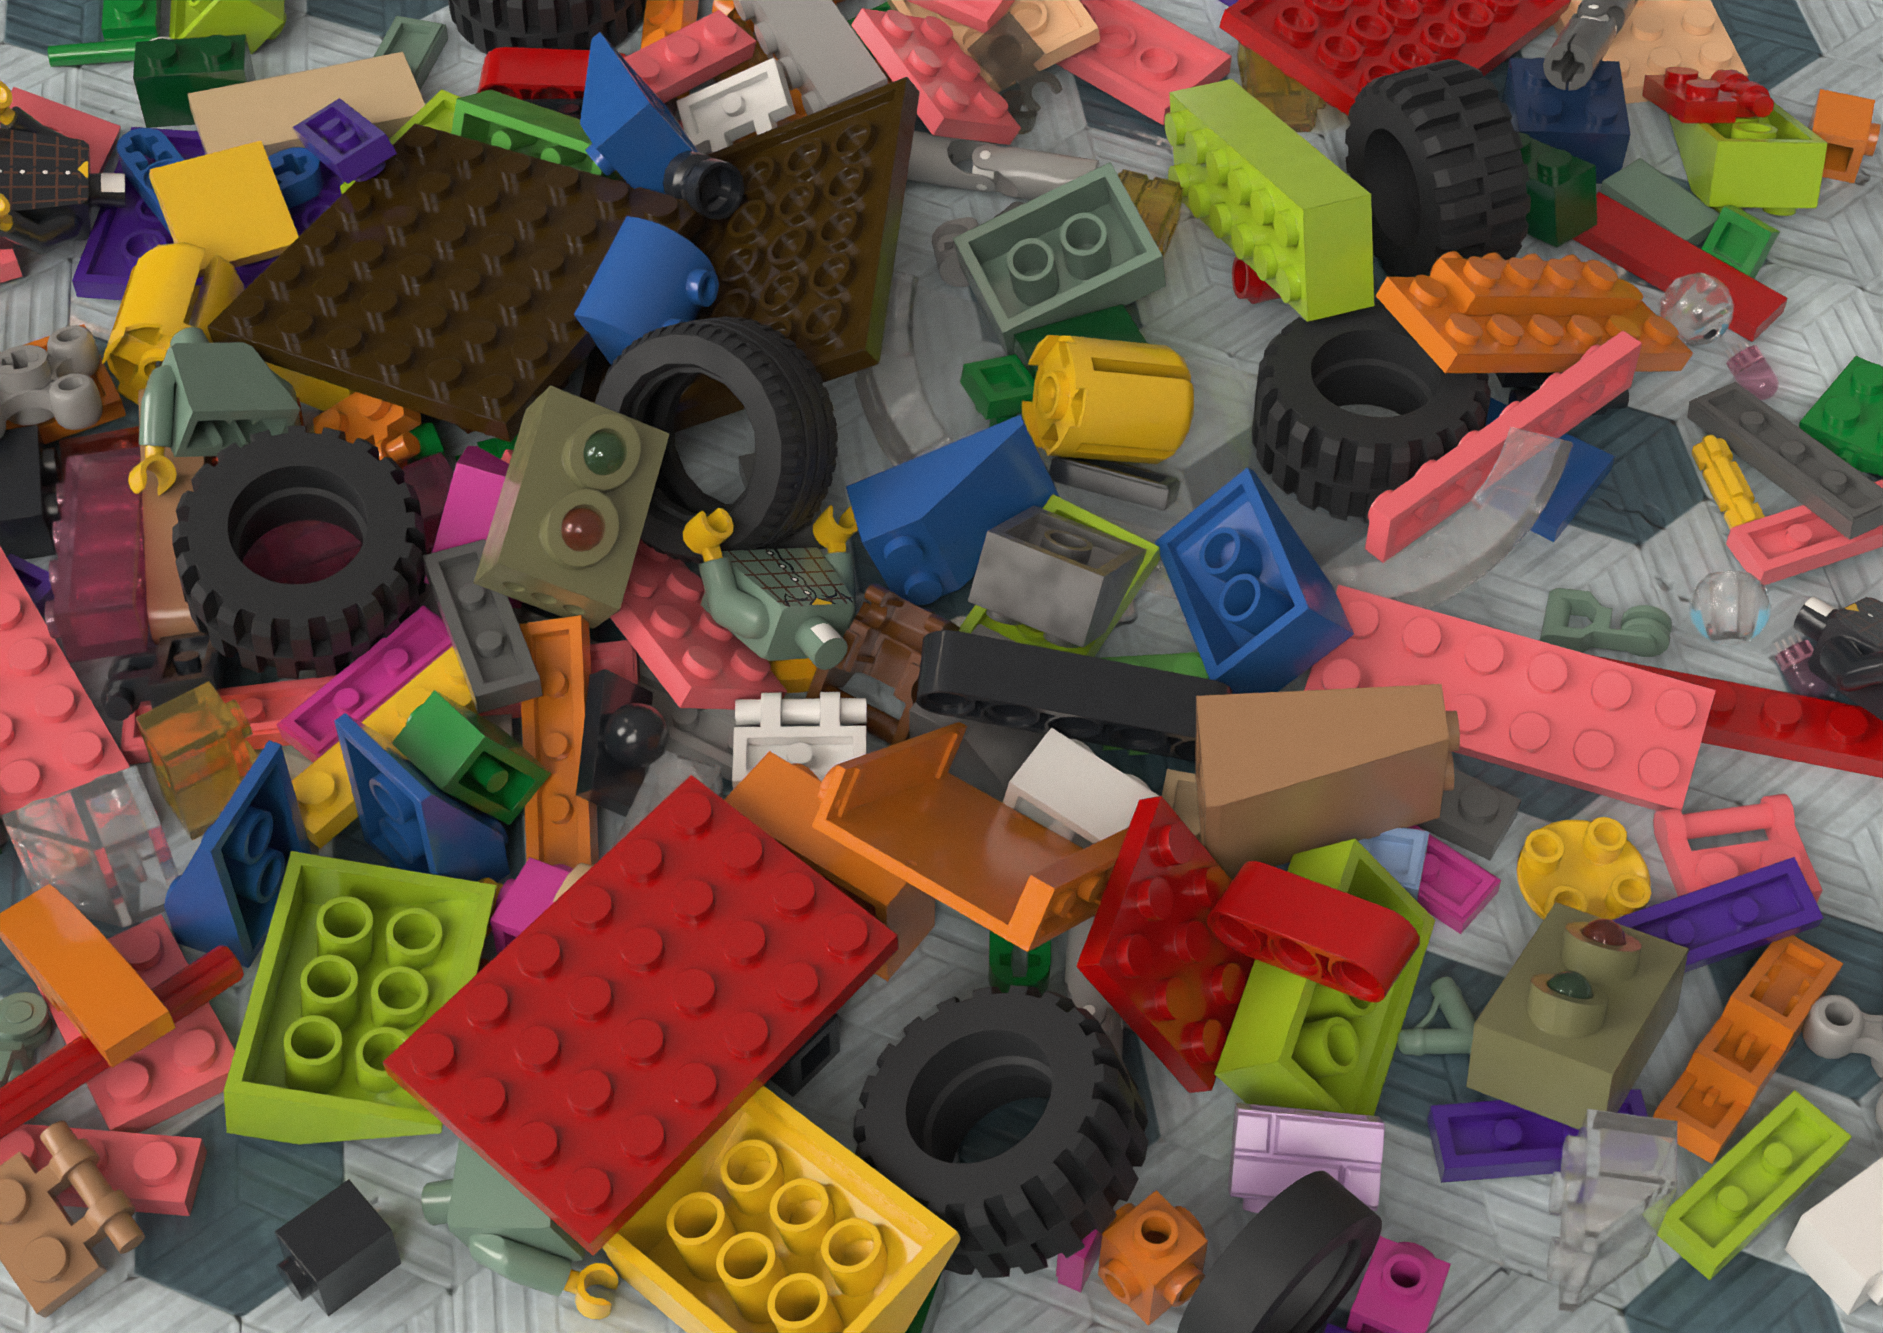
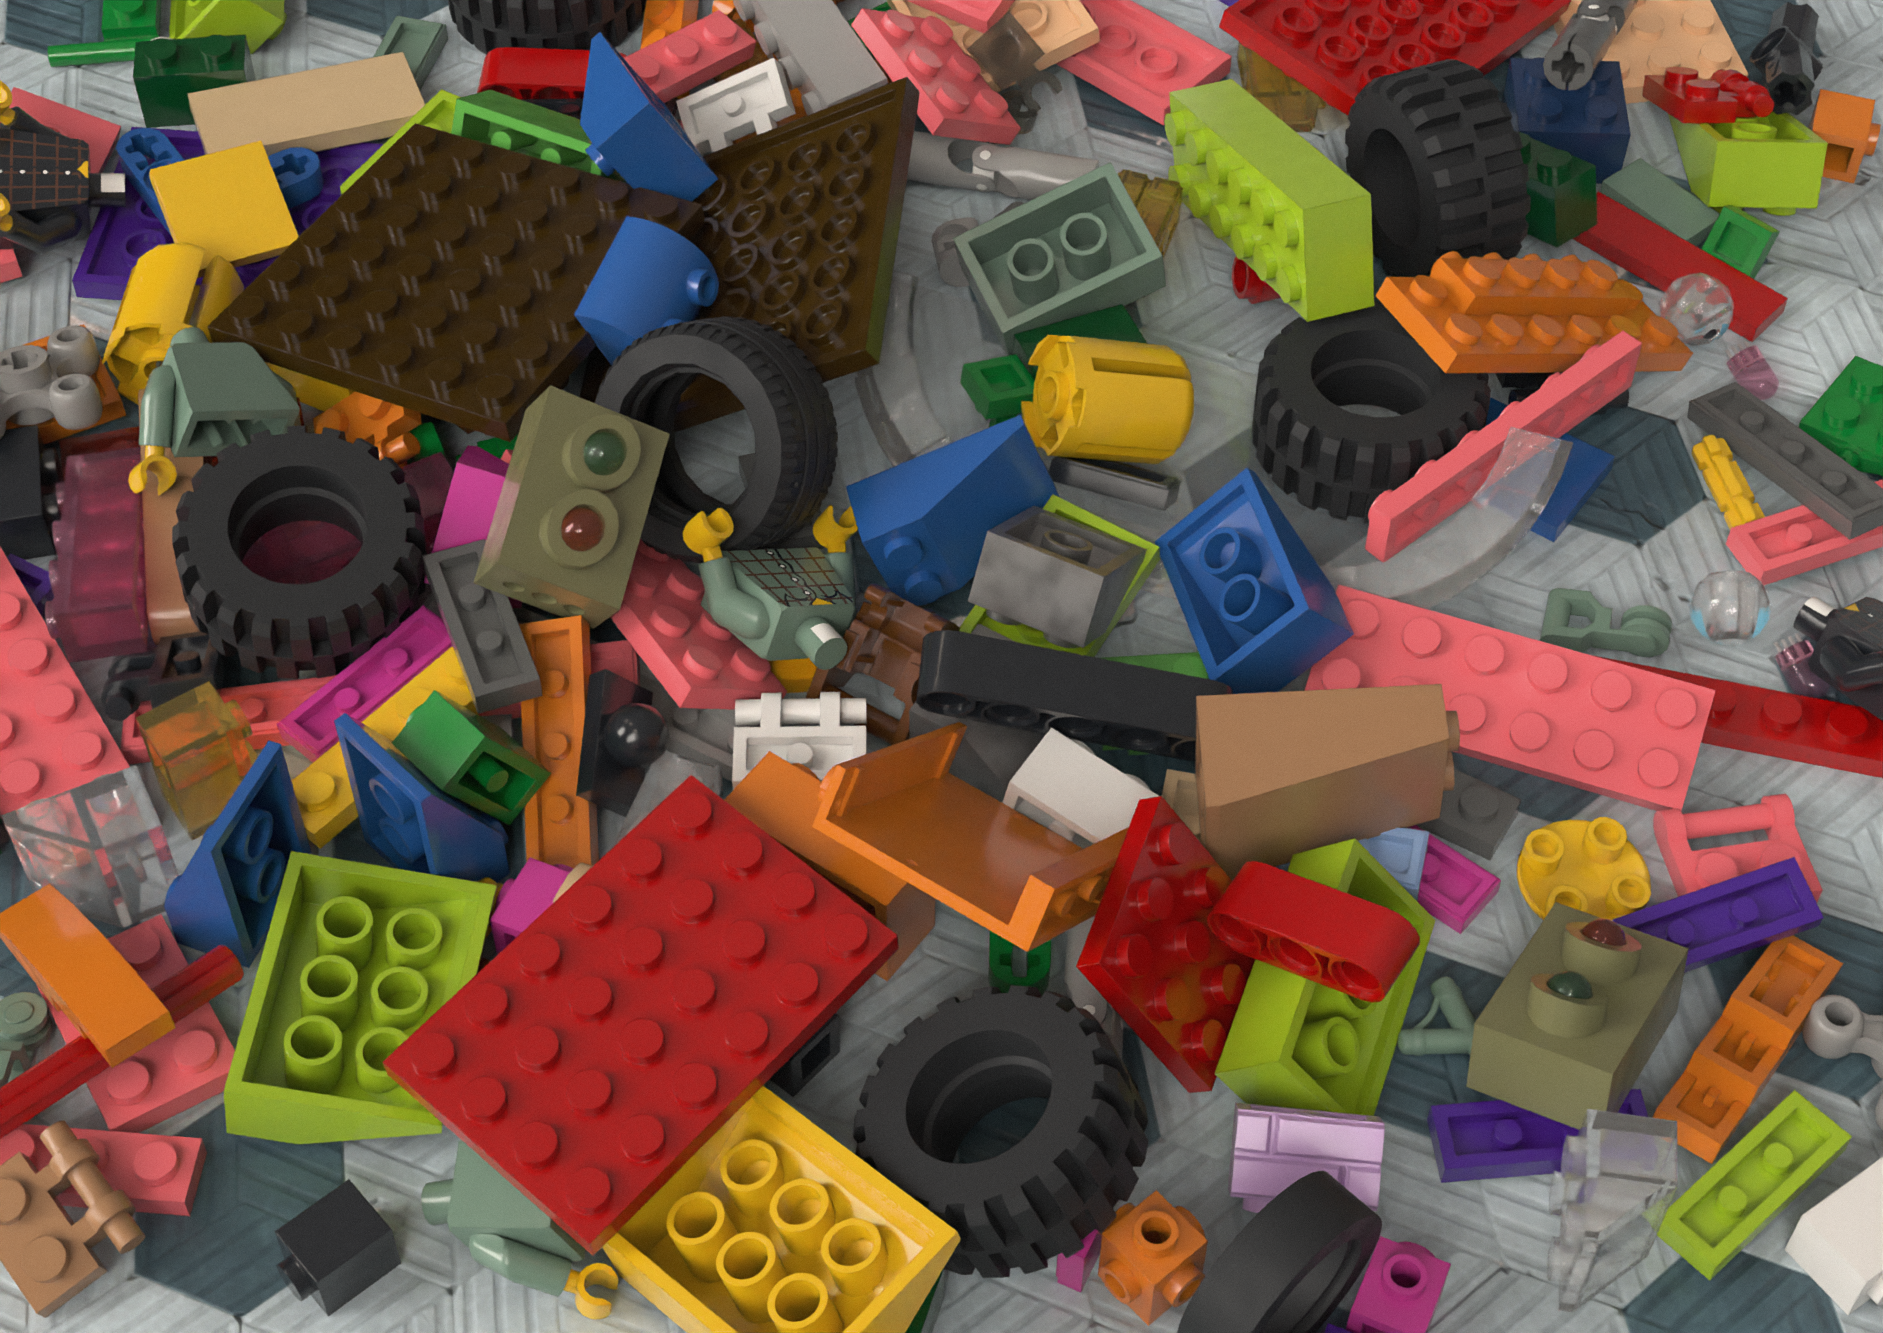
dark purple plate [292,98,397,184] -> none
black wheel [663,151,744,220] -> none
none -> black piece [1749,2,1823,116]

